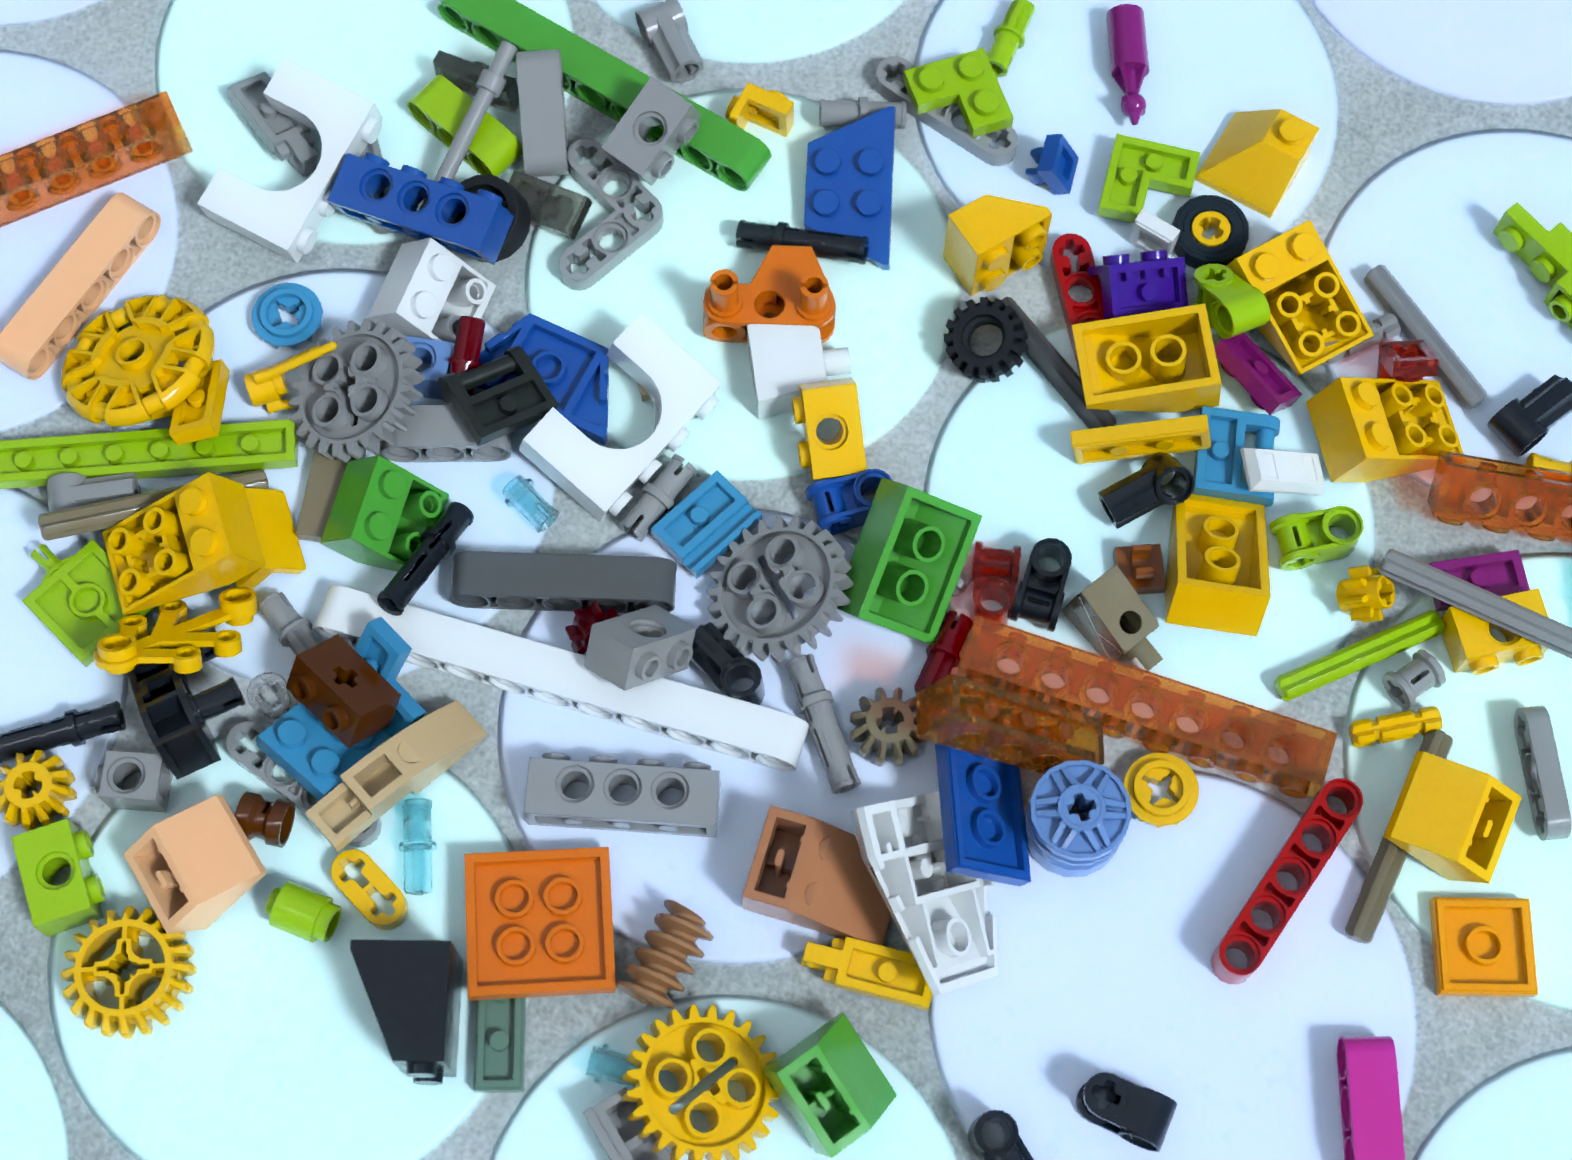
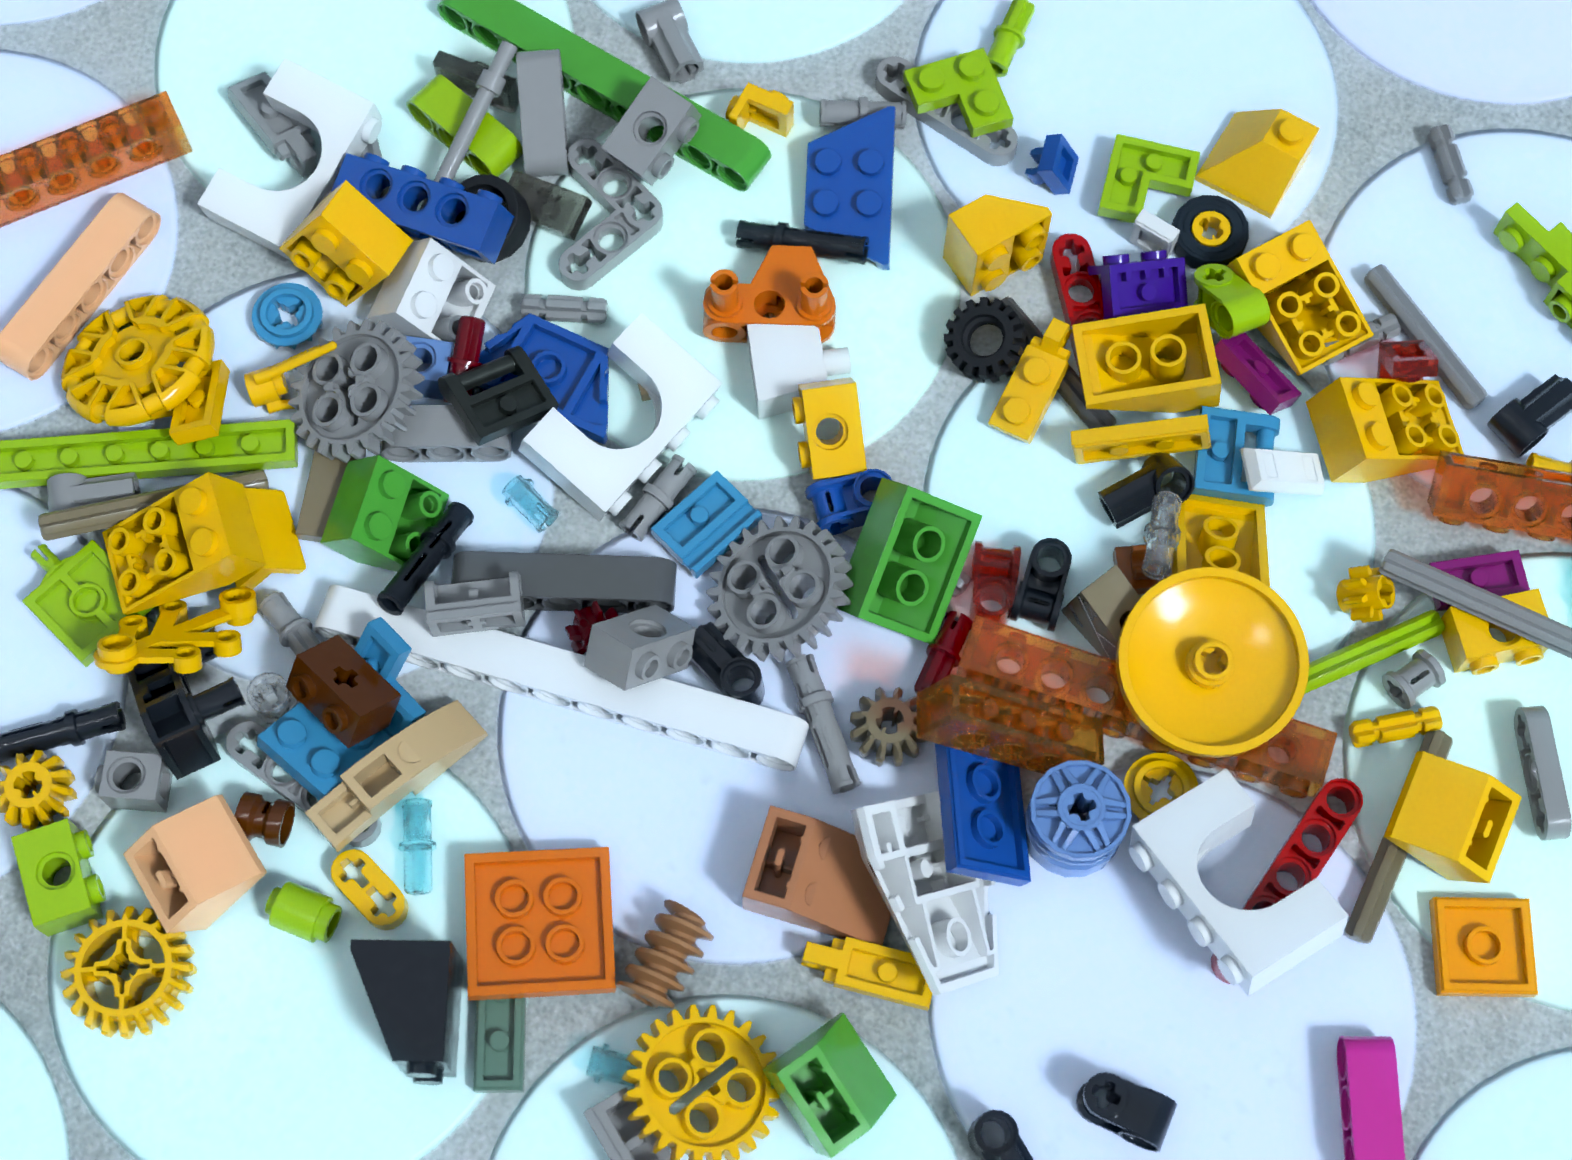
light grey brick [524,752,721,838] -> none
magenta wheel [1106,4,1150,125] -> none
lime piece [1269,506,1364,571] -> none
none -> yellow slope [279,180,413,307]
none -> light grey hinge [424,571,526,637]
none -> light grey axle [521,294,608,324]
none -> yellow hinge [988,317,1072,445]
none -> yellow dish [1116,567,1309,758]
none -> white arch [1129,768,1349,996]
none -> clear pin [1141,491,1182,580]
none -> light grey axle [1427,124,1474,205]

